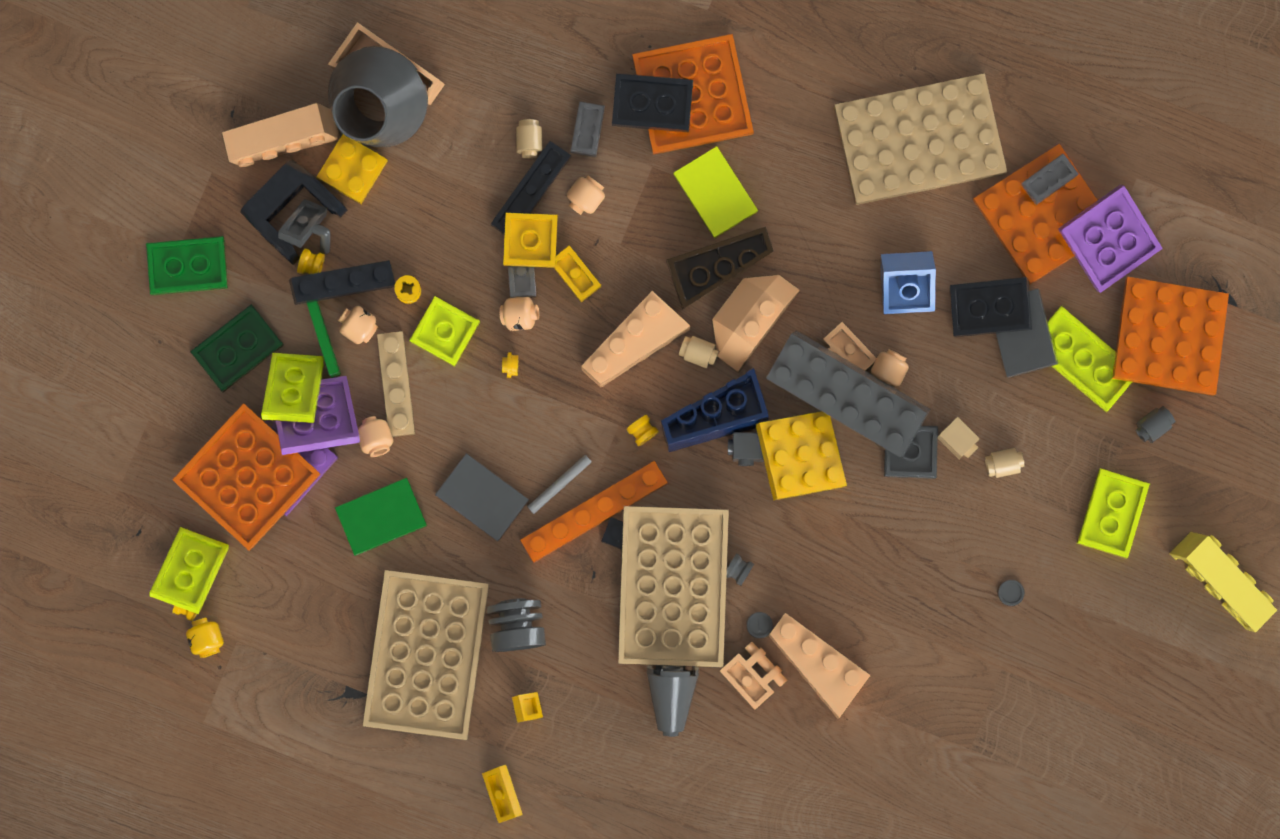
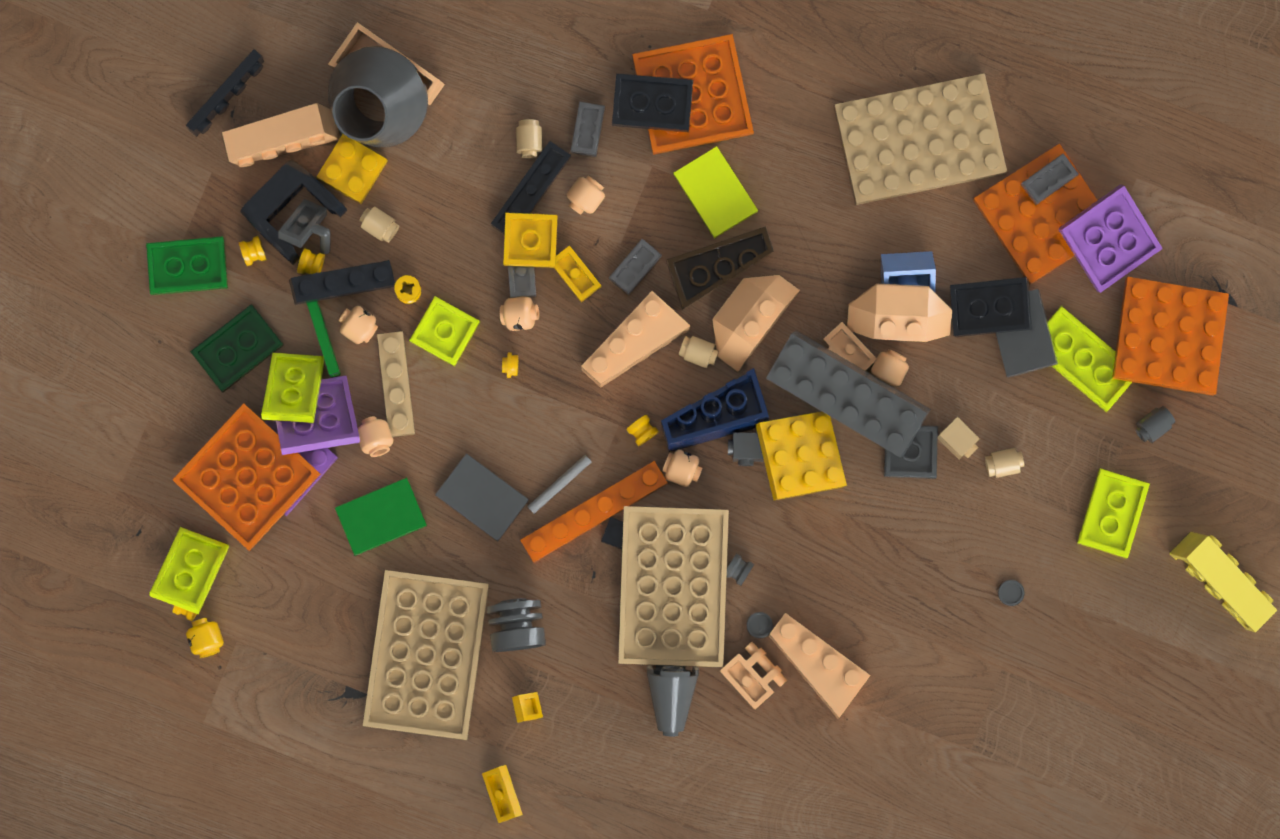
none -> black plate [186,49,264,137]
none -> yellow wheel [239,236,267,266]
none -> tan brick [359,206,399,243]
none -> flat silver plate [609,239,662,295]
none -> light nougat head [662,449,703,487]
none -> light nougat wedge [847,283,952,342]

